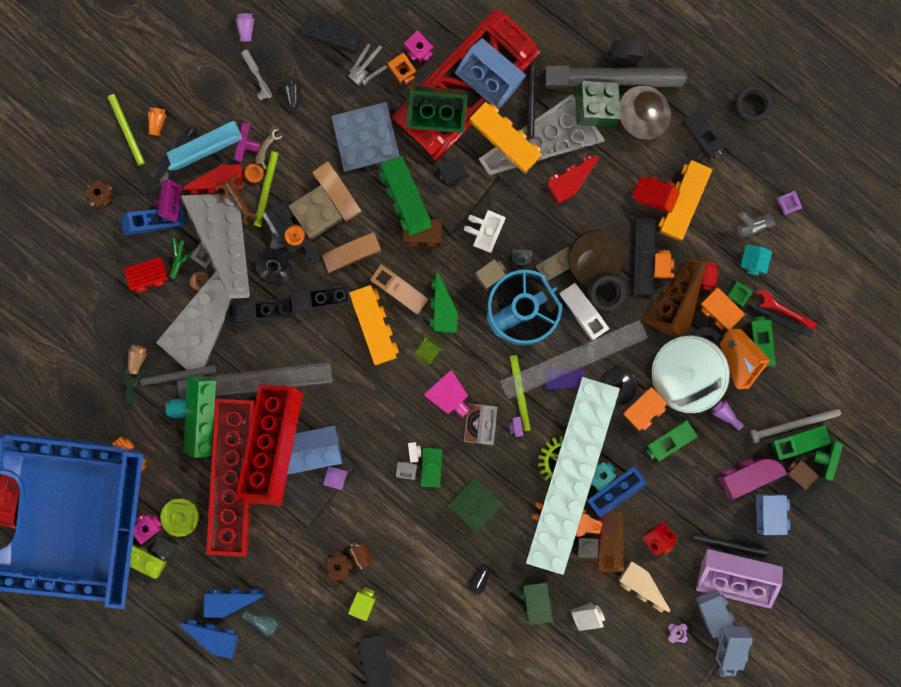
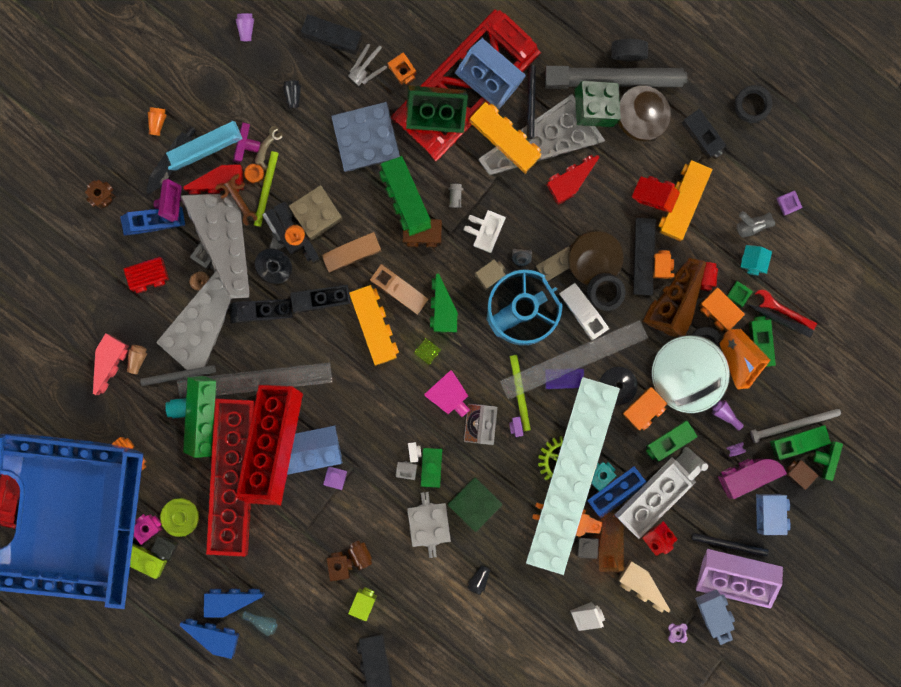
lime bar [108,94,145,166] -> none
clear green plant [119,364,148,405] -> none
green plant [169,238,195,279] -> none
light grey piece [241,50,272,100] -> none
medium nougat slope [313,162,362,222] -> none
dark pink brick [404,30,434,63] -> none
black brick [437,157,467,186] -> none
dark green brick [519,579,553,625] -> none
sand blue brick [715,627,753,677] -> none
none -> coral slope [93,333,129,395]
none -> light grey plate [407,492,451,558]
none -> light grey pin [448,184,463,208]
none -> light grey hinge [615,447,708,539]
none -> medium lavender bush [727,443,746,457]

